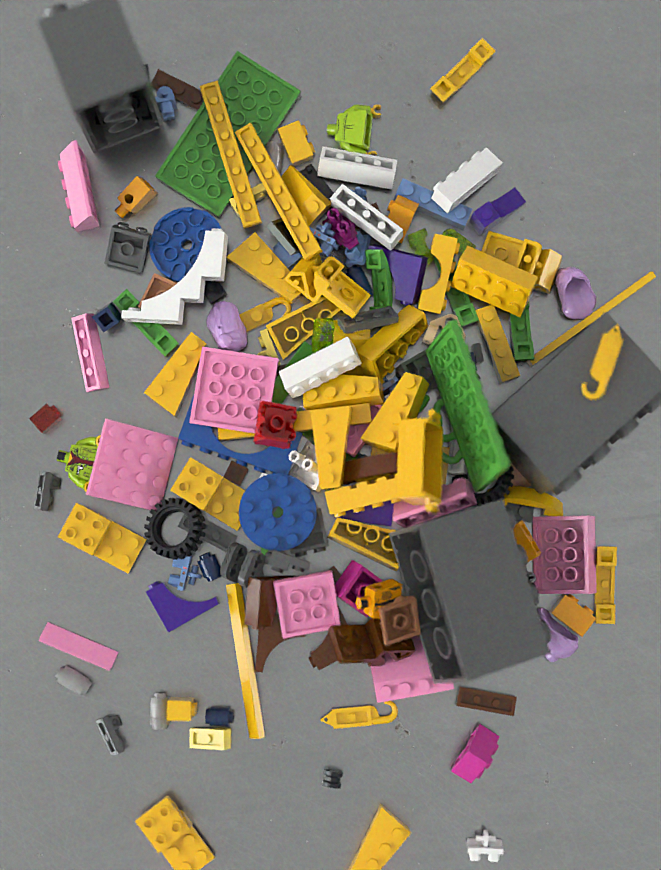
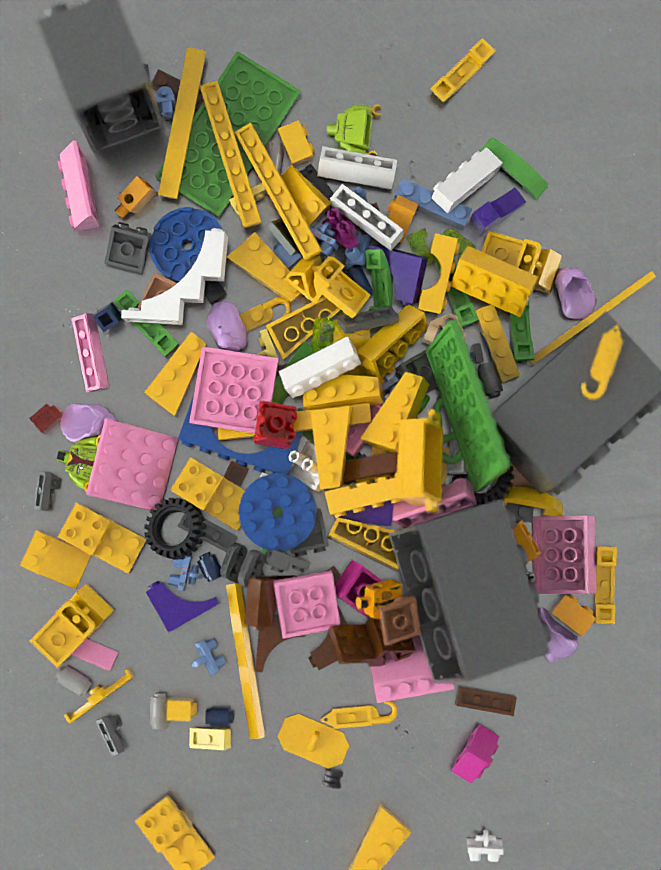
none -> yellow slope [20,530,92,589]
none -> yellow piece [30,583,115,668]
none -> lavender hair [60,404,116,442]
none -> yellow plate [64,668,134,724]
none -> yellow tile [158,47,206,199]
none -> medium blue hips [191,639,226,675]
none -> yellow shield [277,714,349,769]
none -> light grey head [477,361,503,398]
none -> bright green slope [480,137,549,200]

